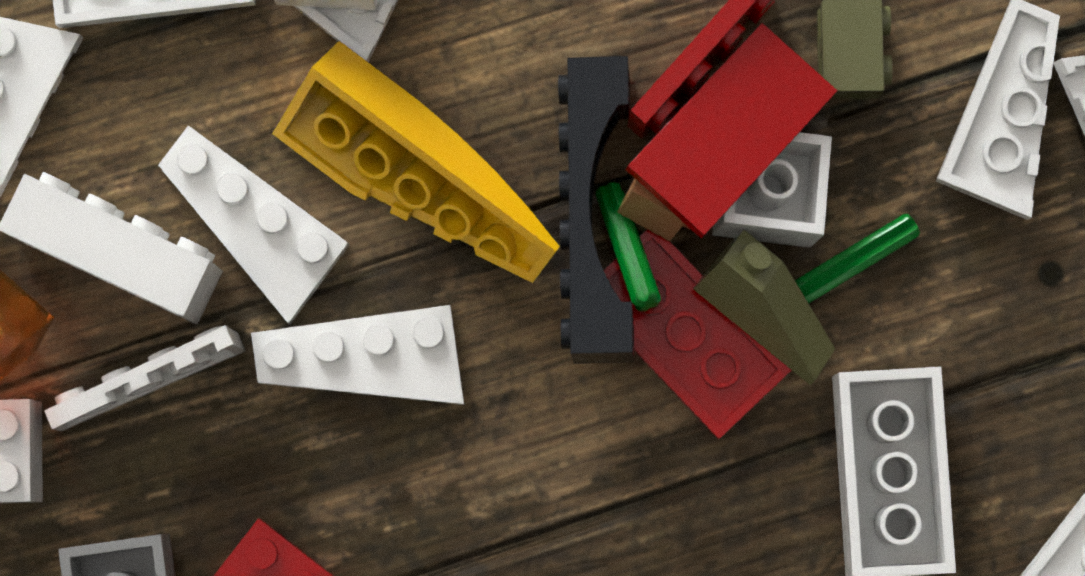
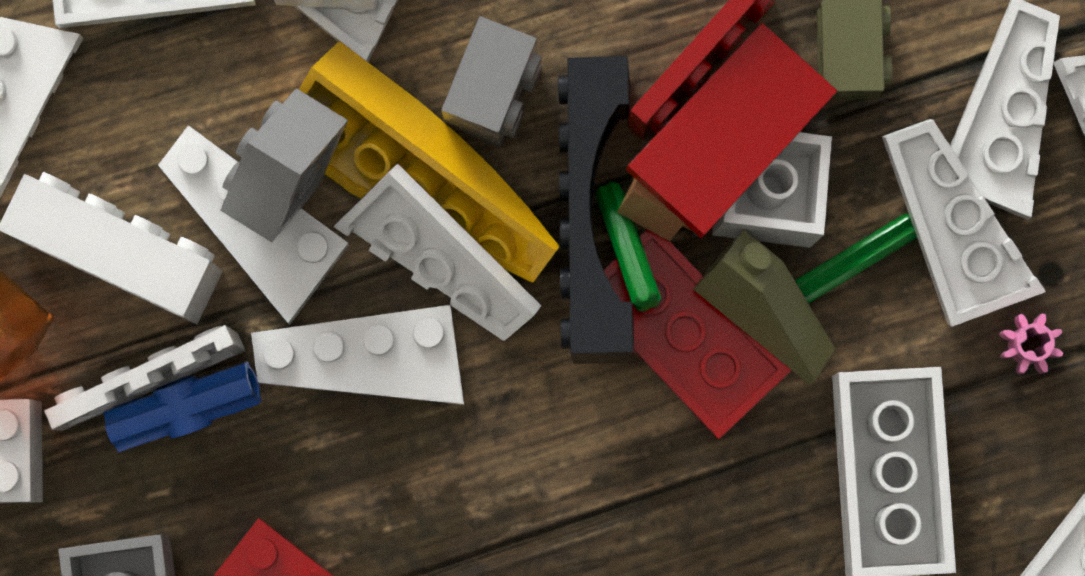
none -> blue piece [103,361,262,452]
none -> light grey brick [220,88,348,242]
none -> white wing [333,163,541,341]
none -> light grey brick [441,16,543,148]
none -> white wing [882,119,1046,327]
none -> bright pink gear [999,313,1063,375]

